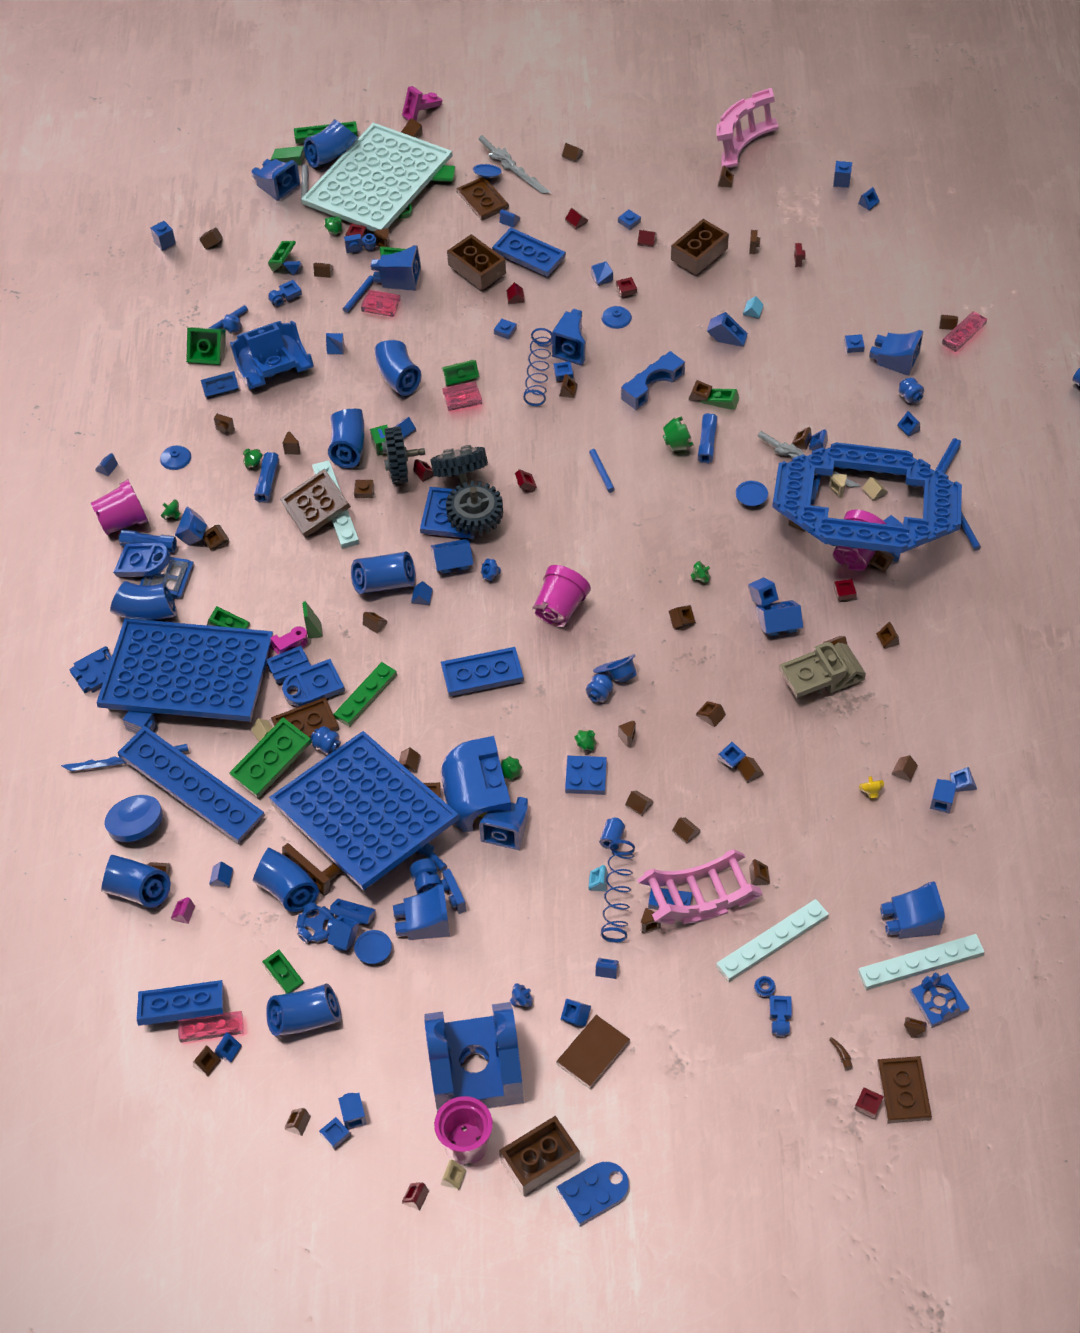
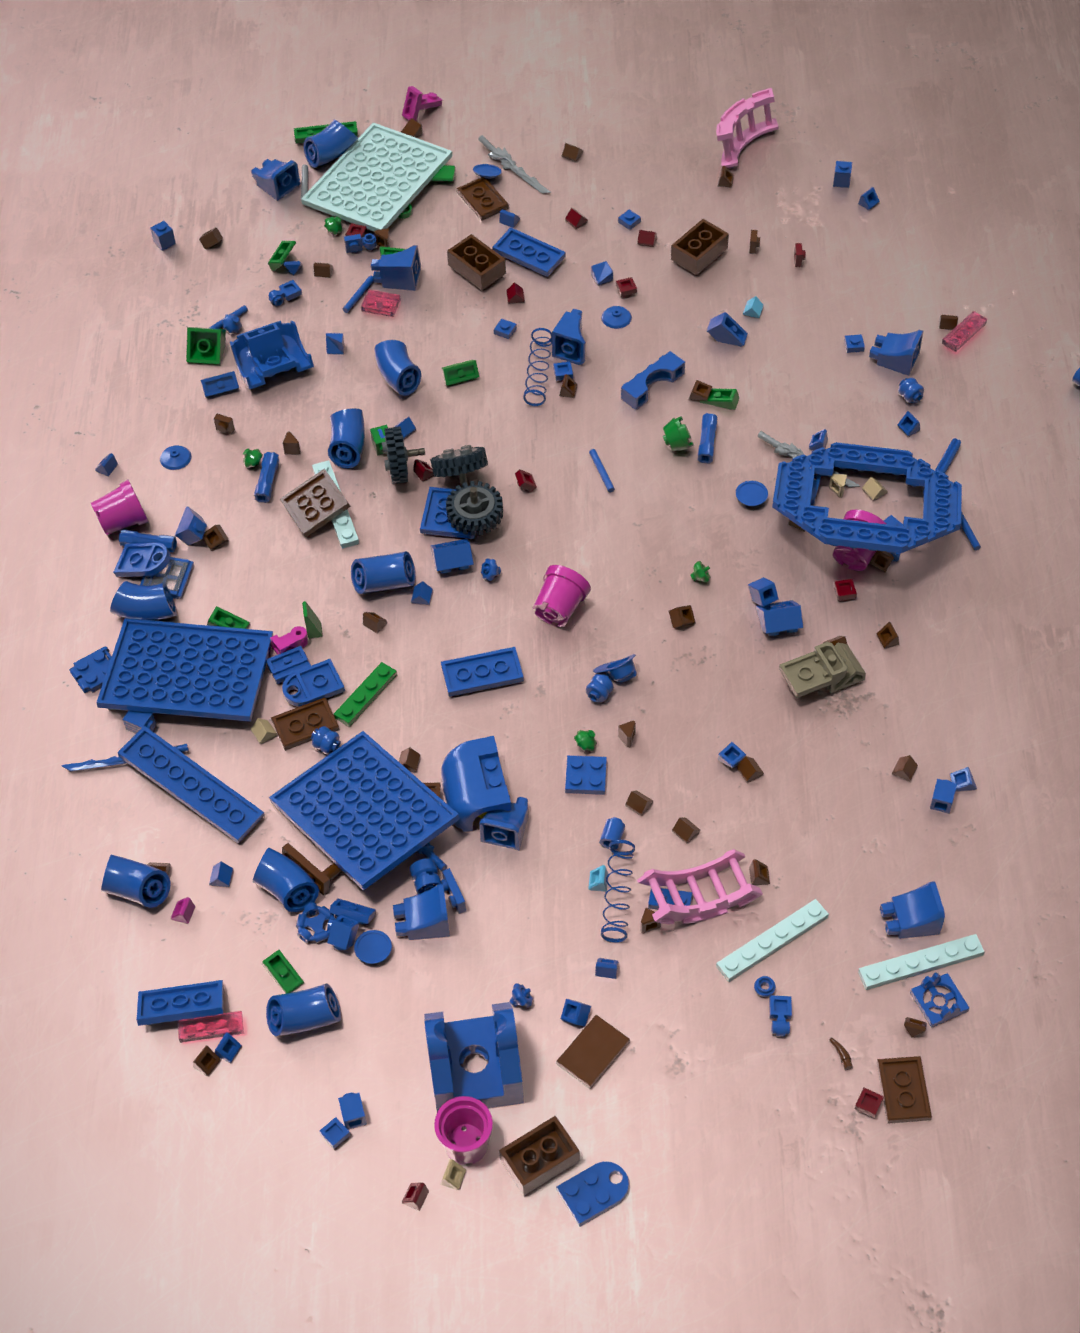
blue piece [104,795,163,842] -> none
green piece [161,499,181,519] -> none
green plate [229,718,312,798] -> none
green slope [270,146,305,165] -> none
reddish brown slope [284,1108,311,1136] -> none
reddish brown plate [354,480,374,498] -> none
clear pink plate [442,381,482,411] -> none
green piece [500,756,522,781] -> none
reddish brown slope [696,701,726,727] -> none
reddish brown slope [792,427,812,450] -> none
yellow piece [859,776,884,799] -> none

